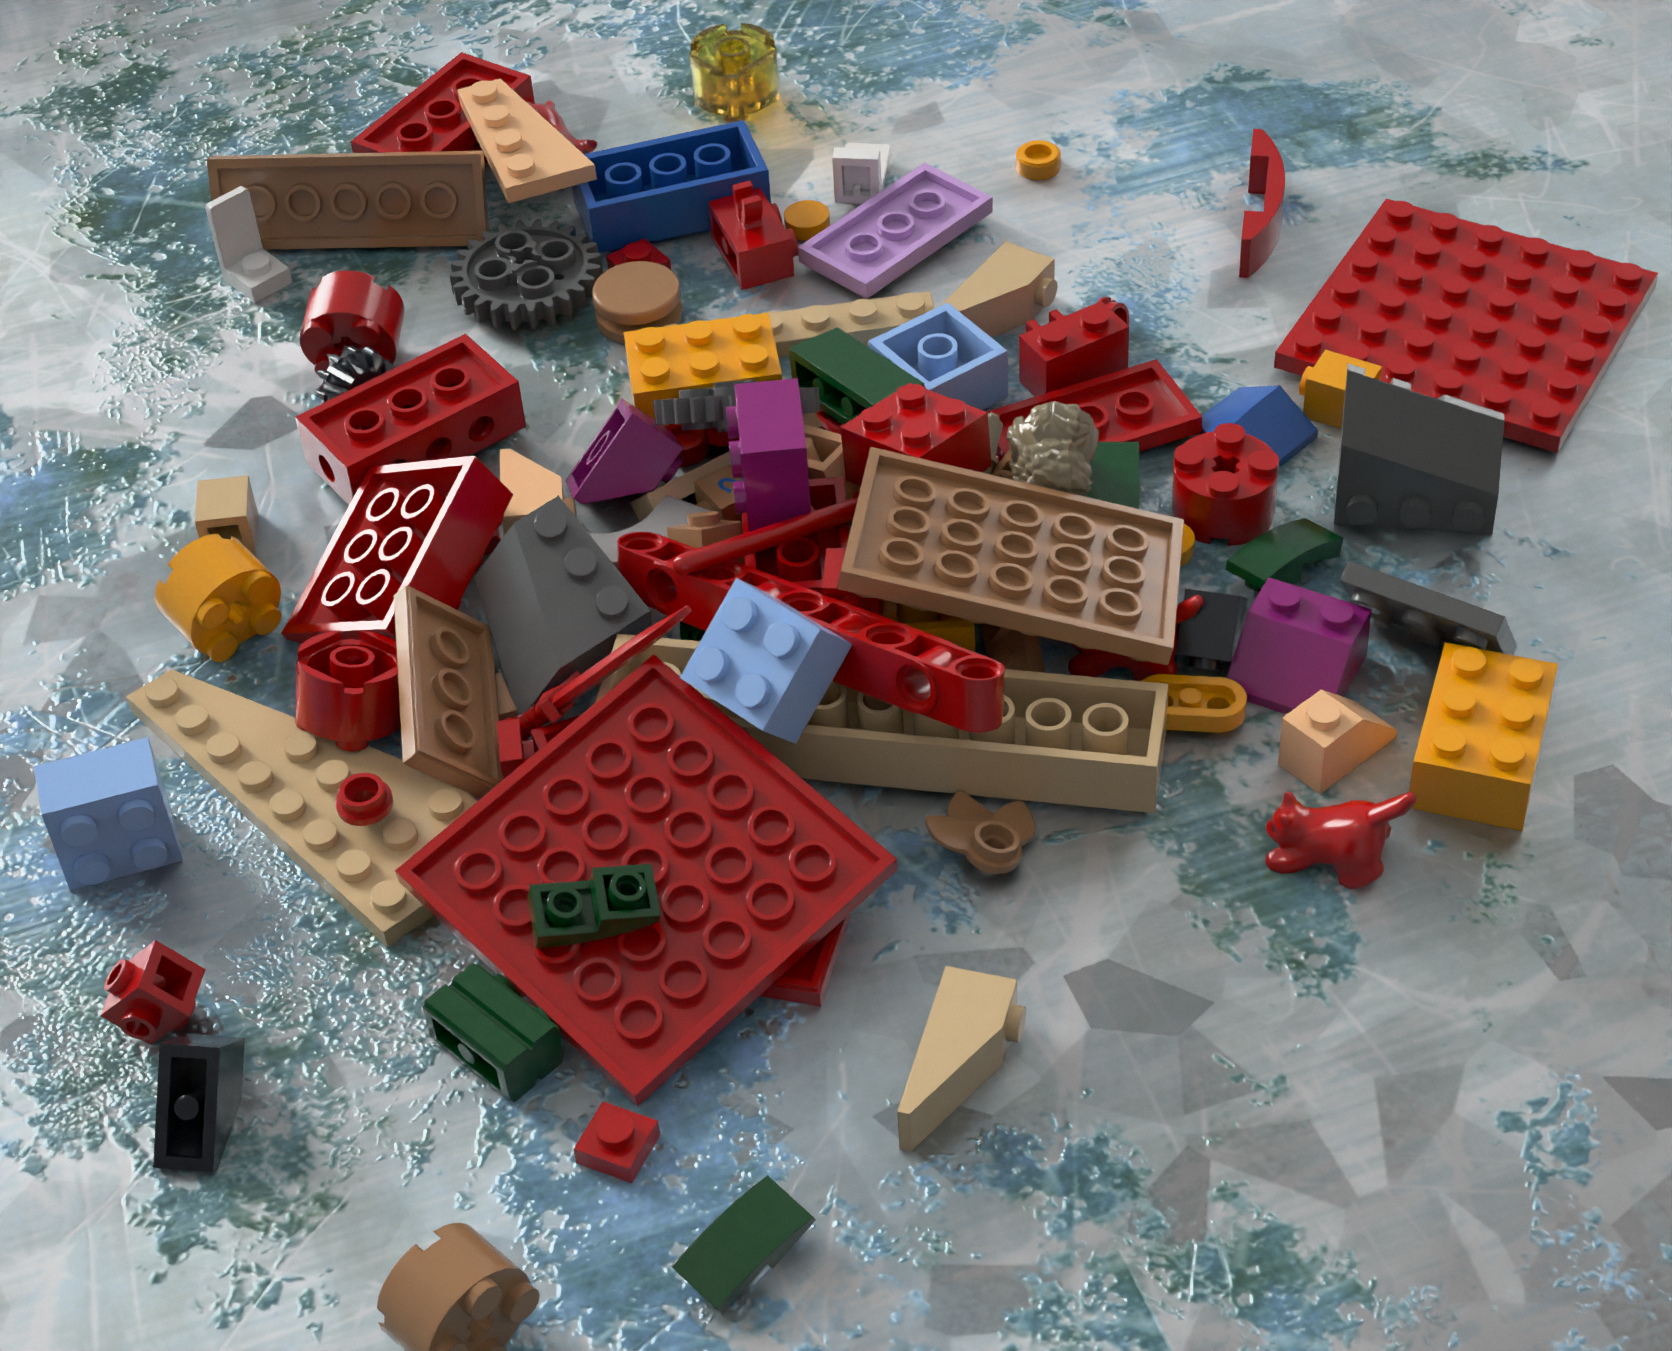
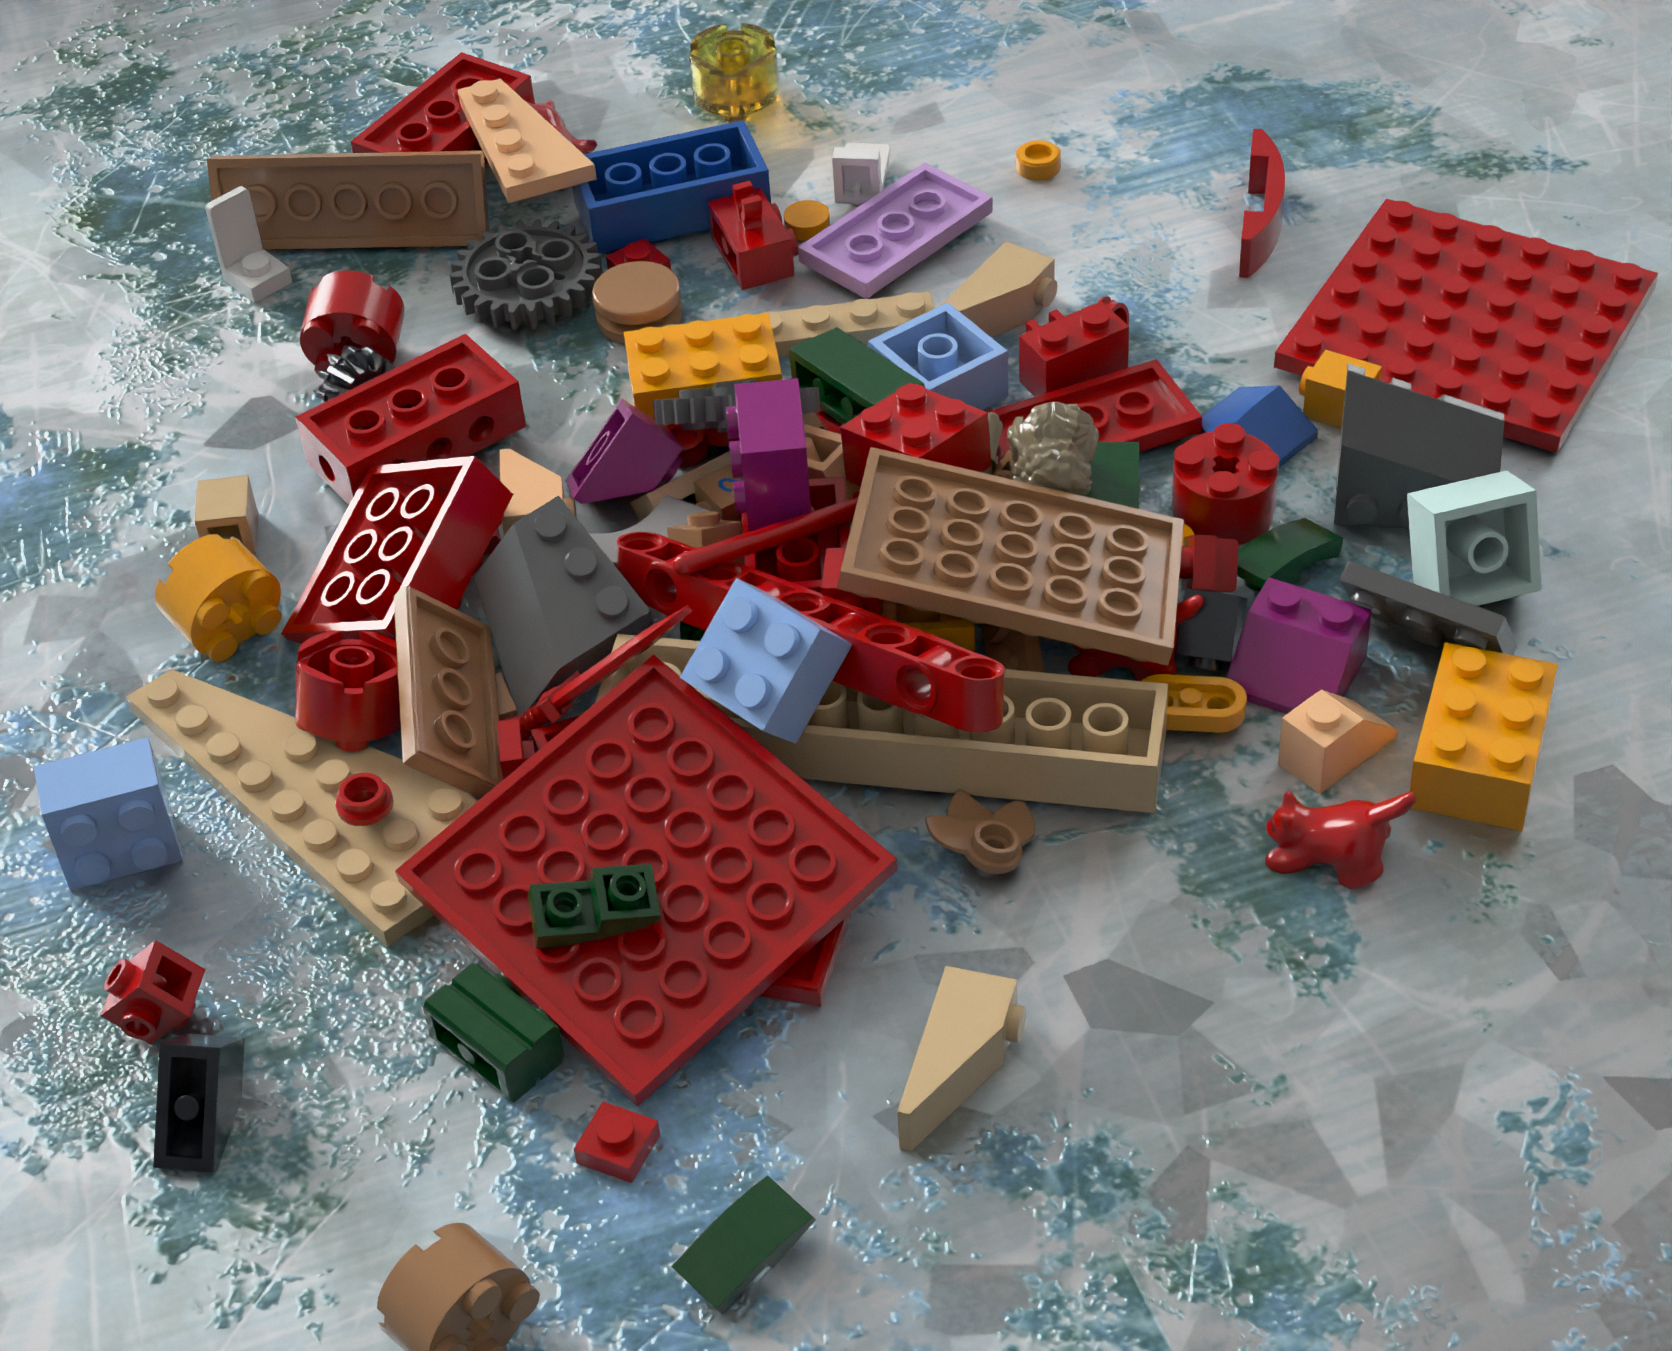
none -> red bracket [1179,535,1239,593]
none -> light aqua brick [1407,470,1541,606]

